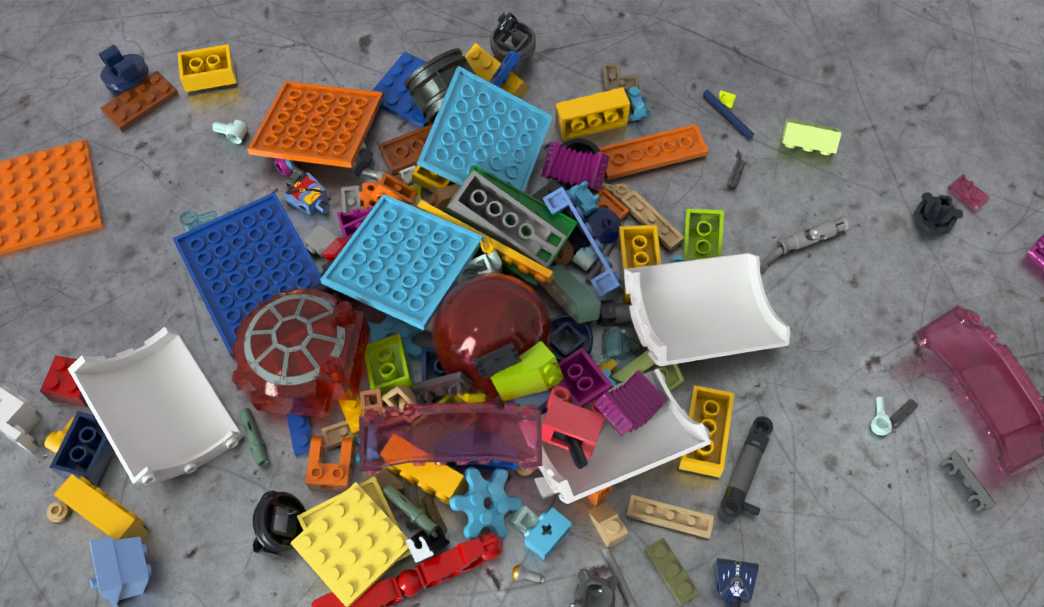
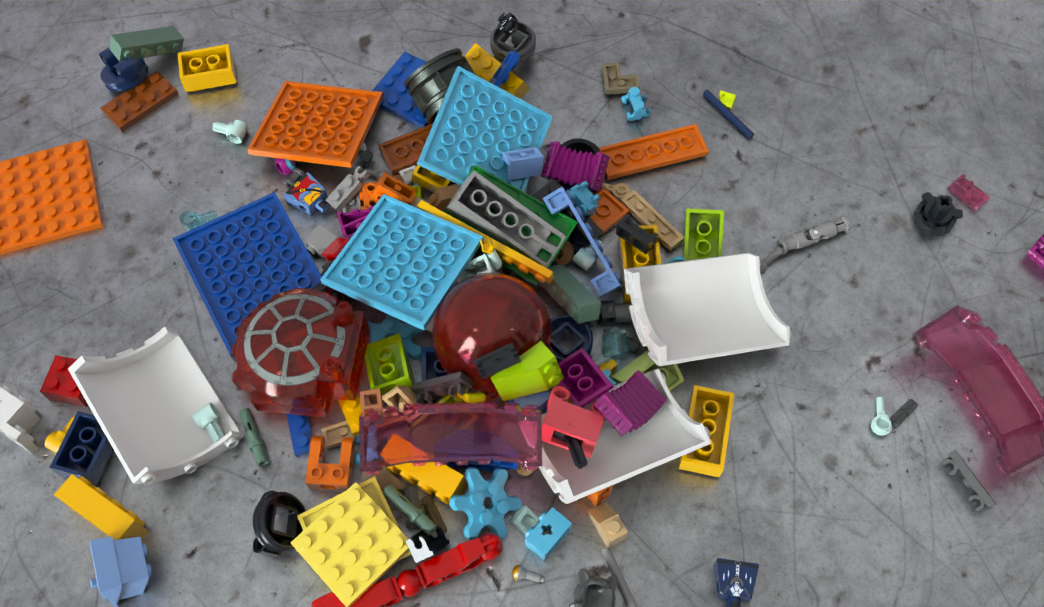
tan plate [46,501,70,522] -> none
white tile [534,477,555,499] -> none
yellow brick [555,87,630,141] -> none
light grey bar [585,223,624,284] -> none
clear blue dish [587,208,621,244] -> none
tan plate [626,494,714,539] -> none
olive plate [645,538,700,606] -> none
piece [717,416,773,524] -> none
dark grey piece [728,159,745,188] -> none
yellowish green slope [782,118,841,156] -> none
none -> sand green brick [109,26,184,62]
none -> light aqua axle [192,402,224,443]
none -> light grey plate [325,166,370,212]
none -> light blue panel [502,147,544,180]
none -> black hinge [616,214,659,254]

